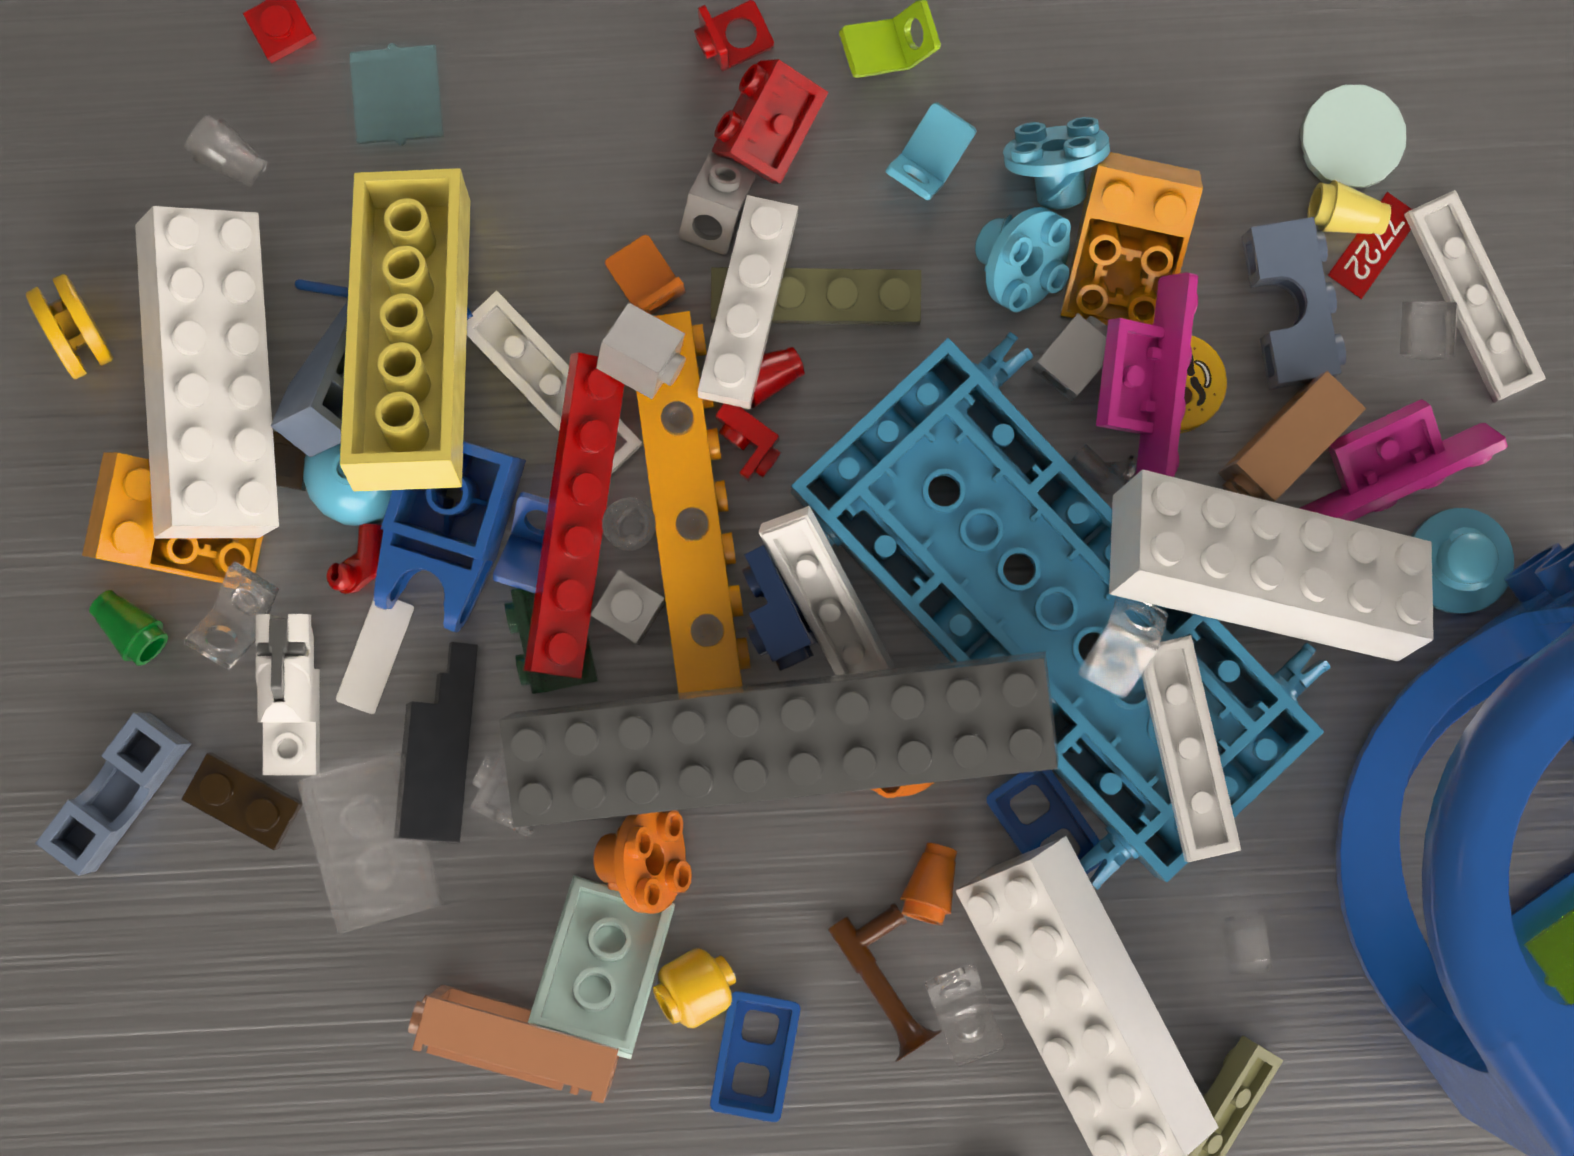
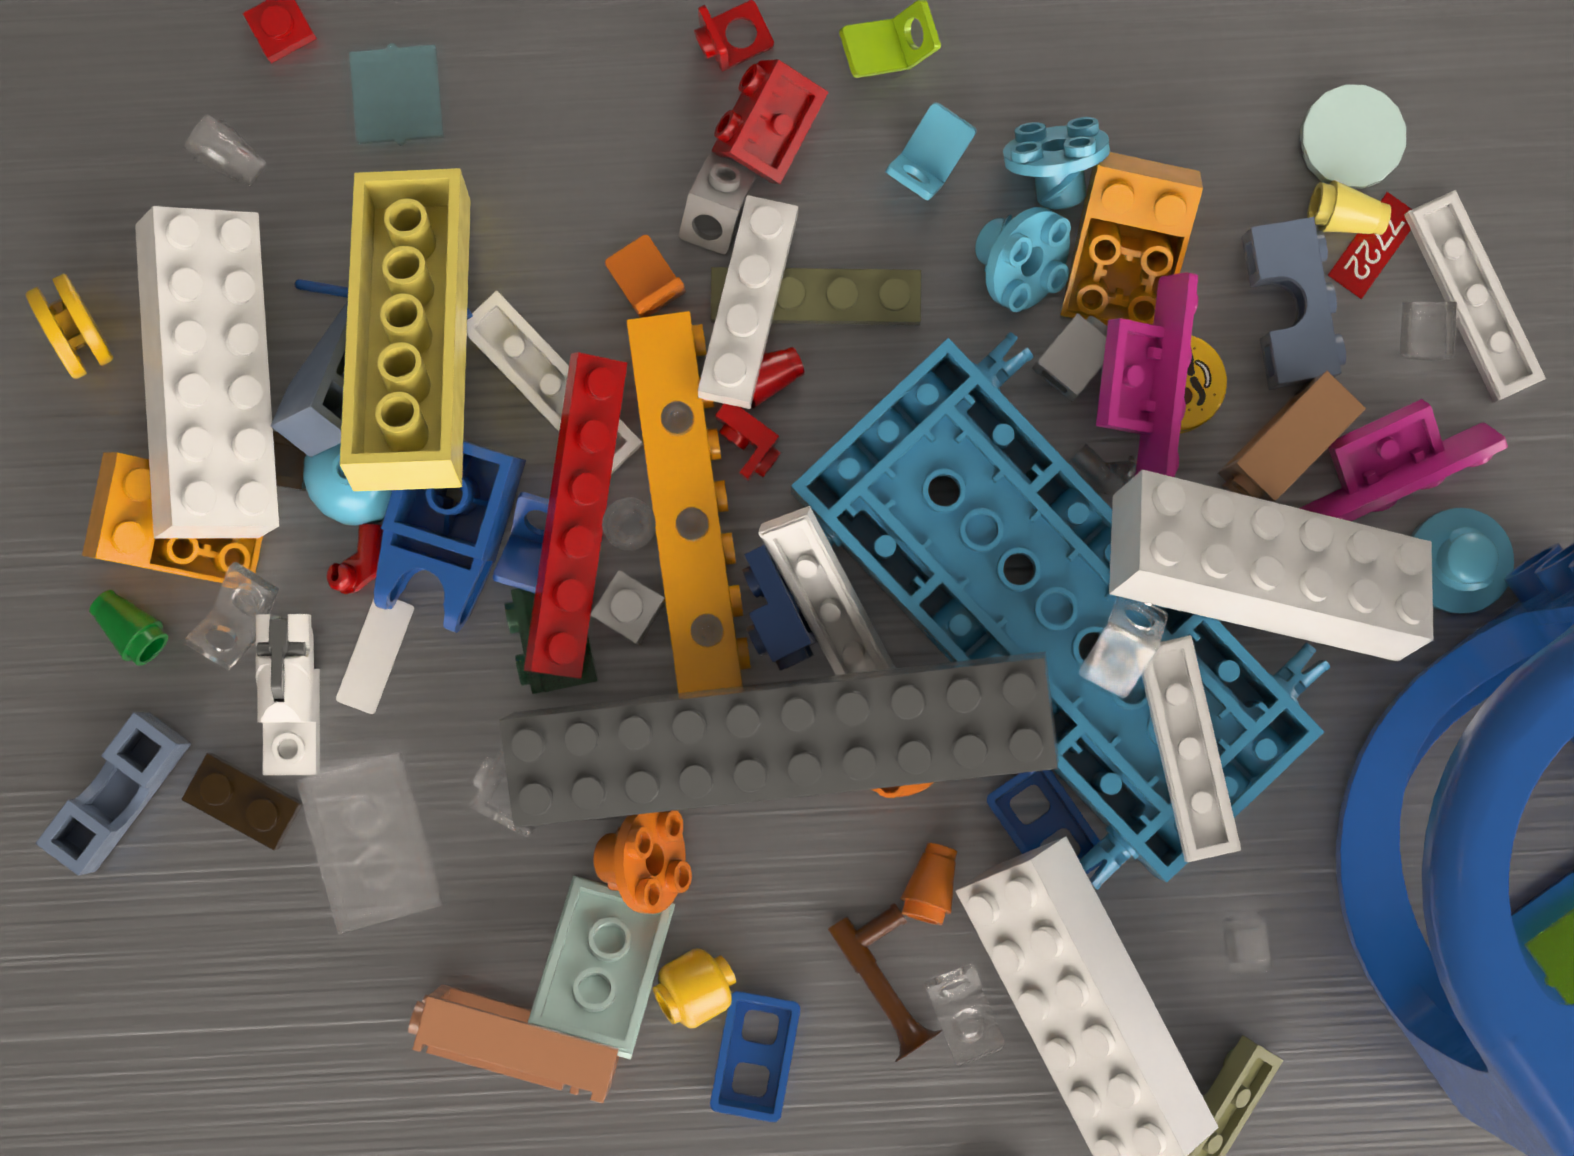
black piece [394,642,478,844] -> none
light grey brick [596,302,686,399] -> none

